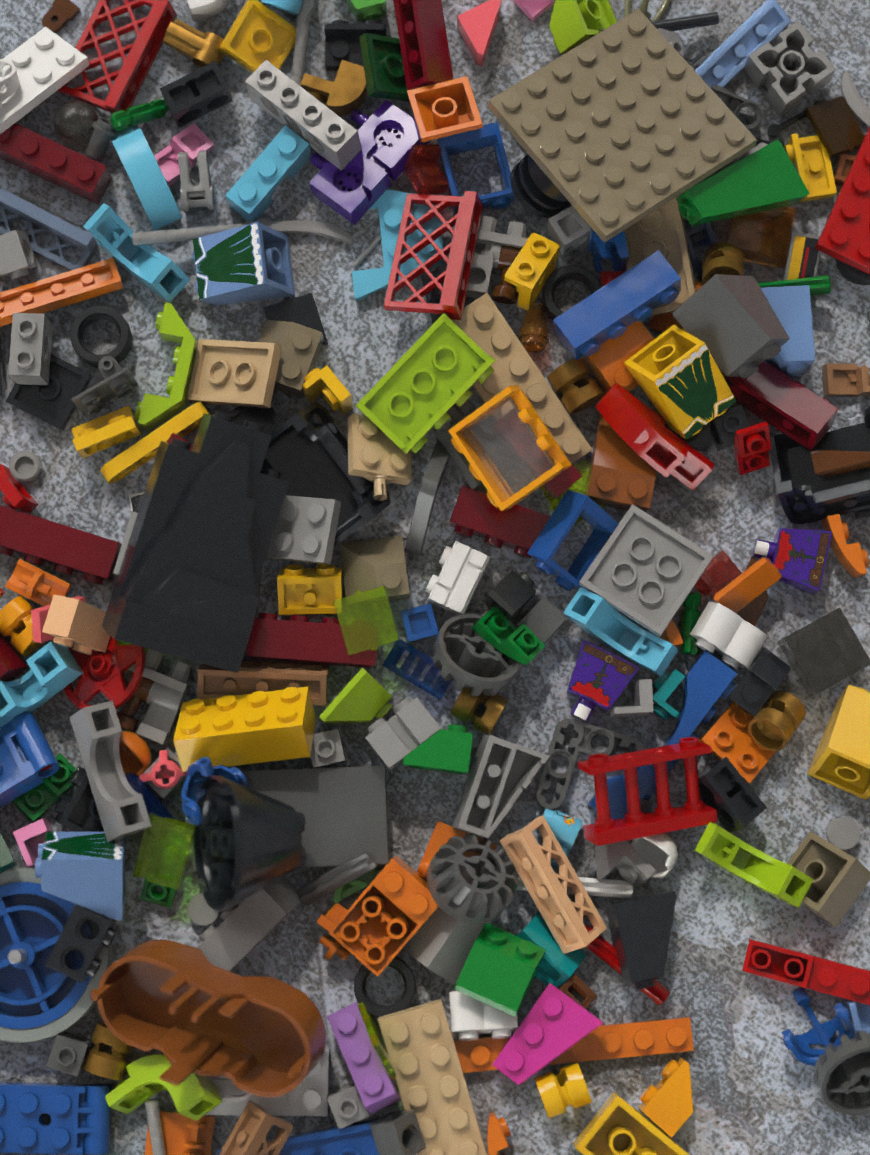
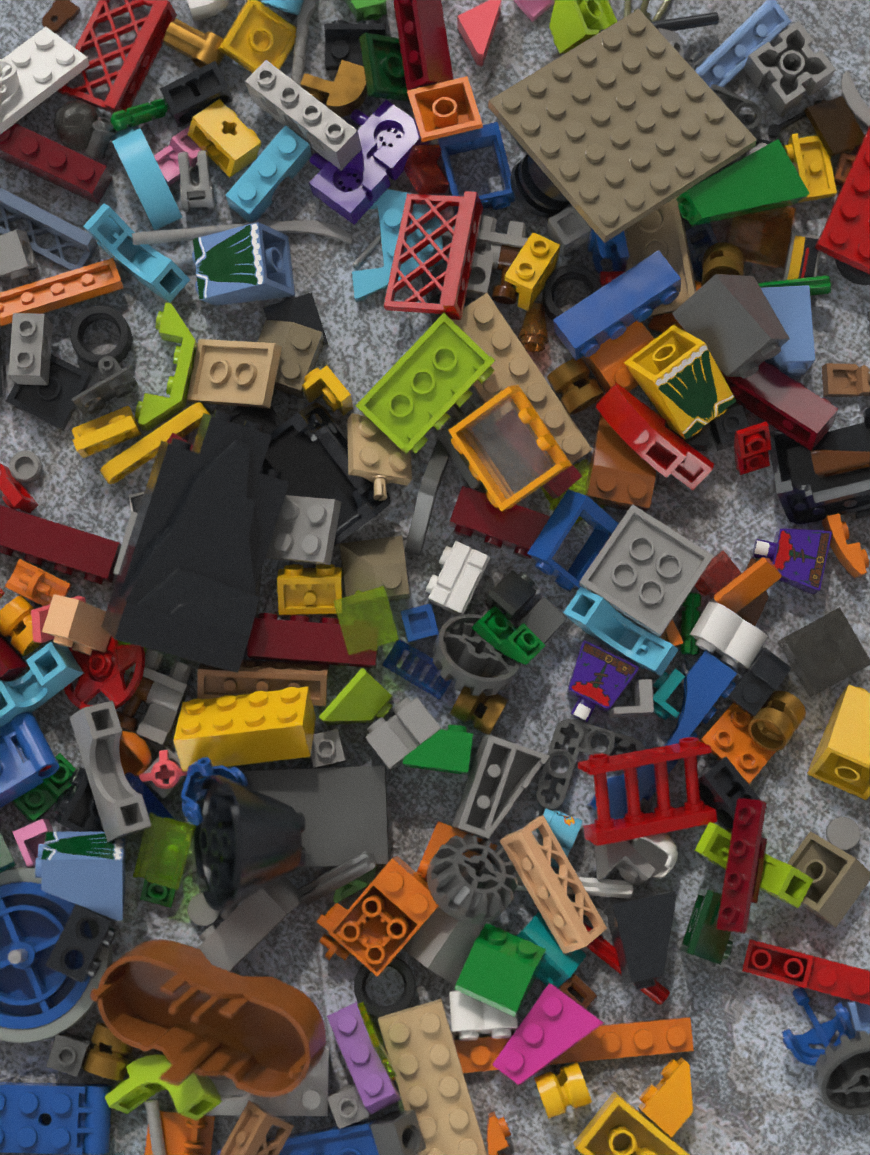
none -> yellow brick [188,99,262,178]
none -> dark green slope [680,888,733,965]
none -> dark red bracket [717,798,767,934]

